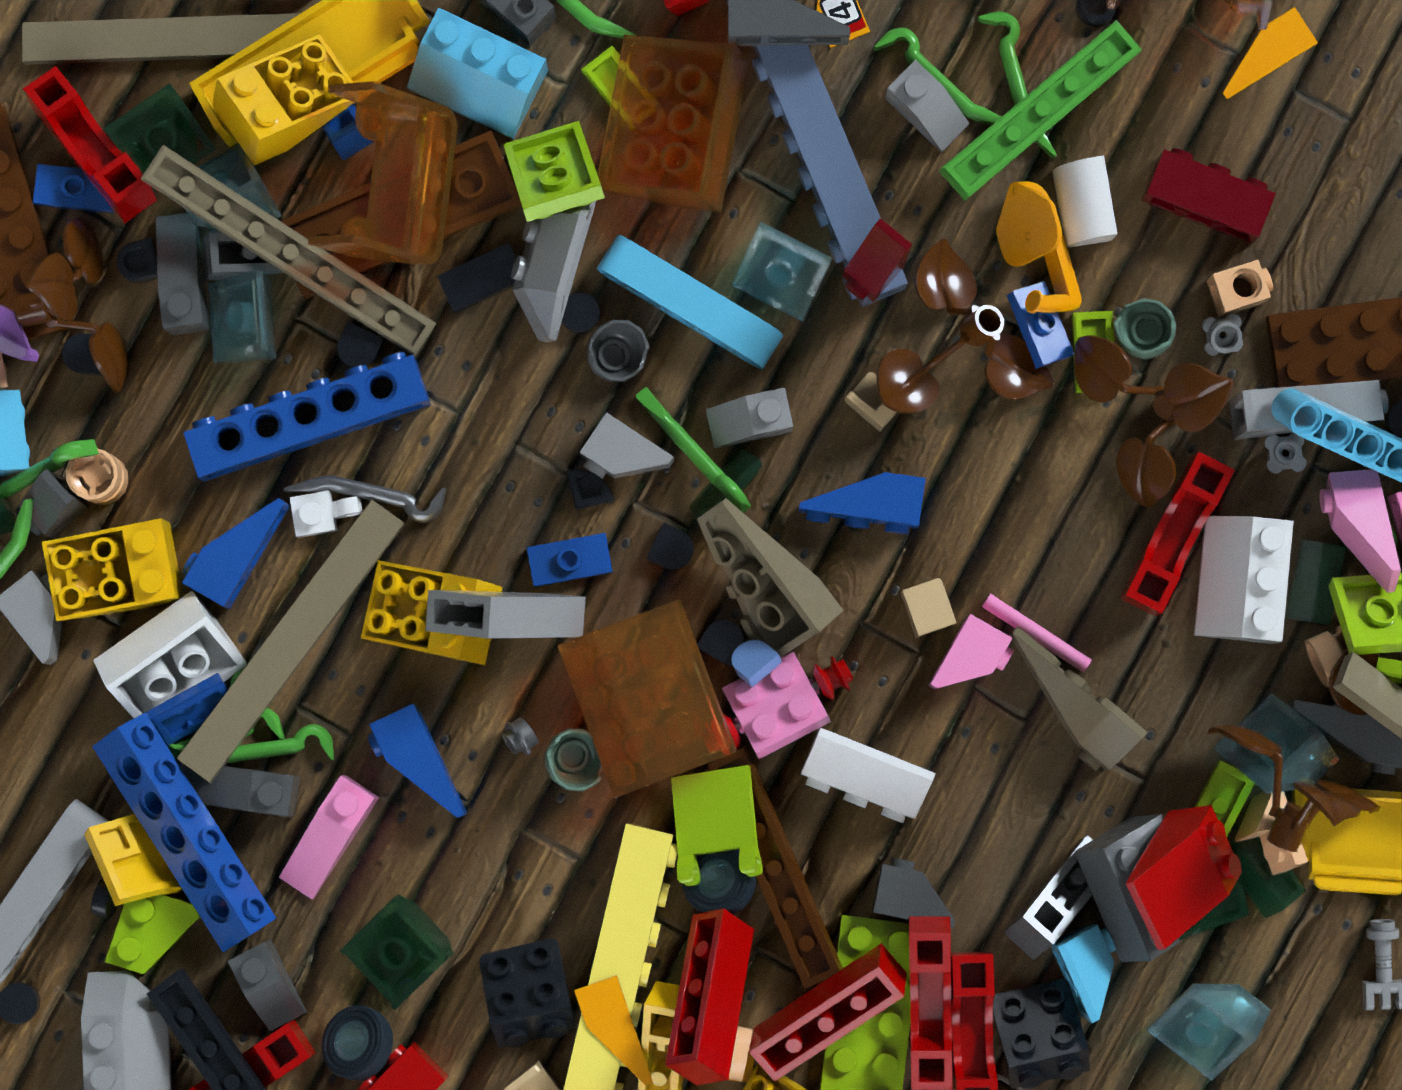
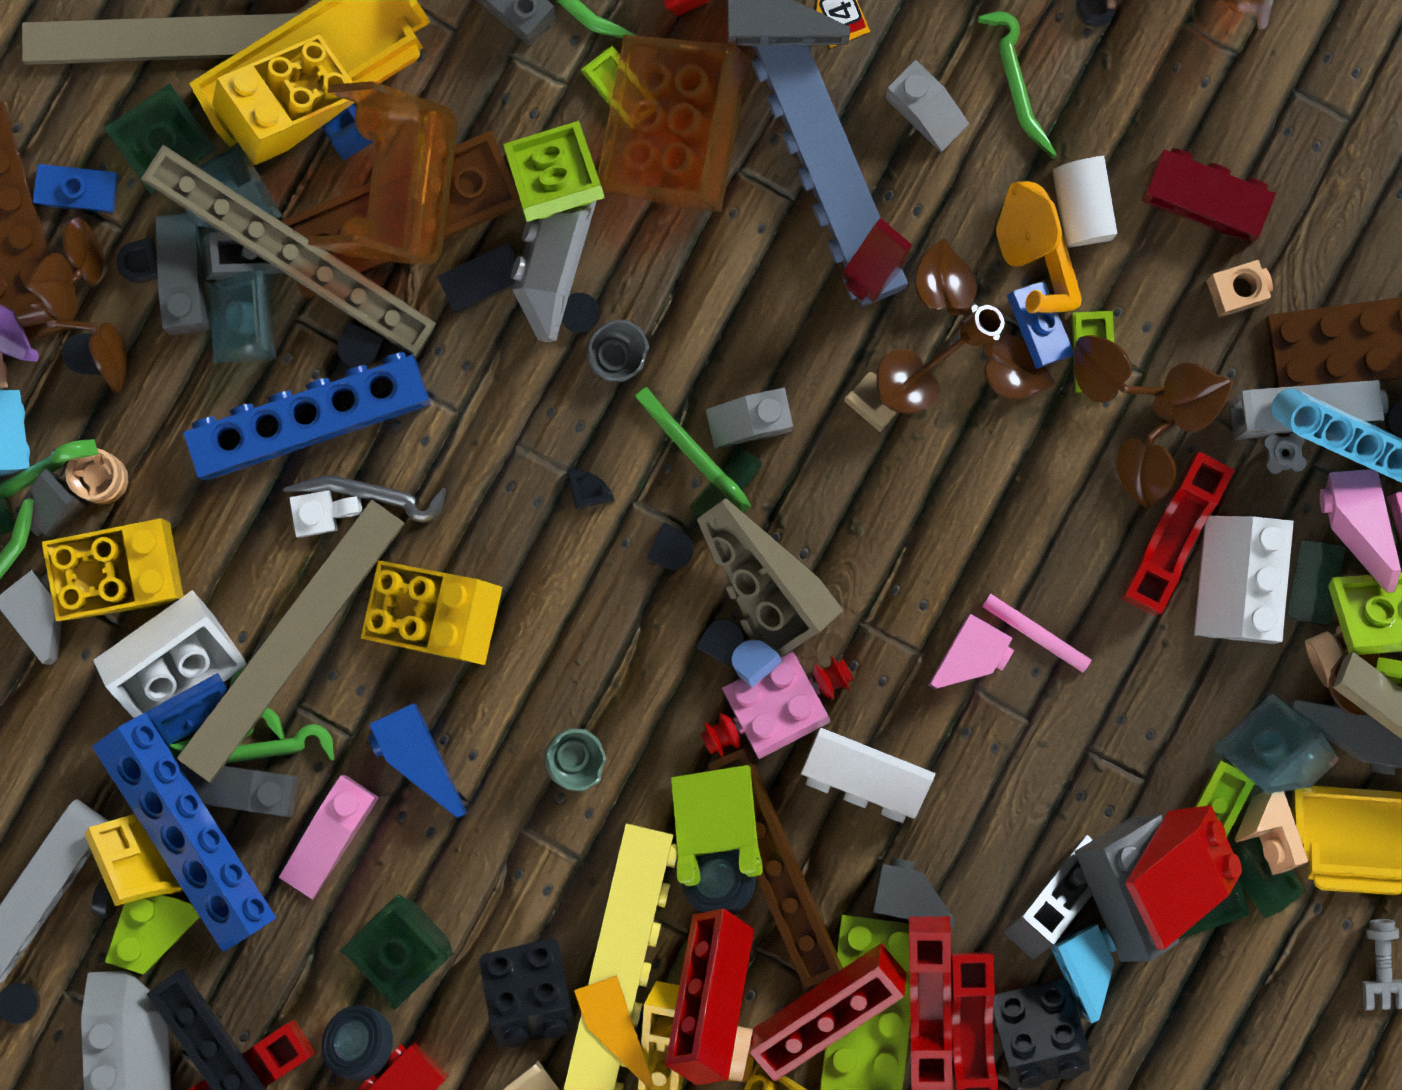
red arch [23,66,157,223] -> none
blue slope [182,498,290,609] -> none
dark grey slope [228,940,307,1031] -> none
medium azure slope [407,7,548,140] -> none
light grey slope [426,590,586,638] -> none
flat silver plate [502,717,539,756] -> none
blue plate [527,533,613,588] -> none
clear orange slope [558,600,737,798] -> none
light grey slope [580,412,674,479] -> none
medium azure beam [596,235,784,370] -> none
clear light blue slope [732,222,833,321] -> none
blue slope [798,472,926,535] -> none
bright green piece [874,28,1001,125] -> none
tan panel [900,578,957,638] -> none
bright green tile [939,20,1142,201] -> none
dark tan wedge [1009,627,1148,771] -> none
sand green hair [1114,298,1177,360] -> none
clear light blue slope [1147,984,1271,1081] -> none
light grey plate [1202,313,1243,356] -> none
reddish brown plant [1207,725,1381,852] -> none
light orange sticker [1223,7,1318,99] -> none

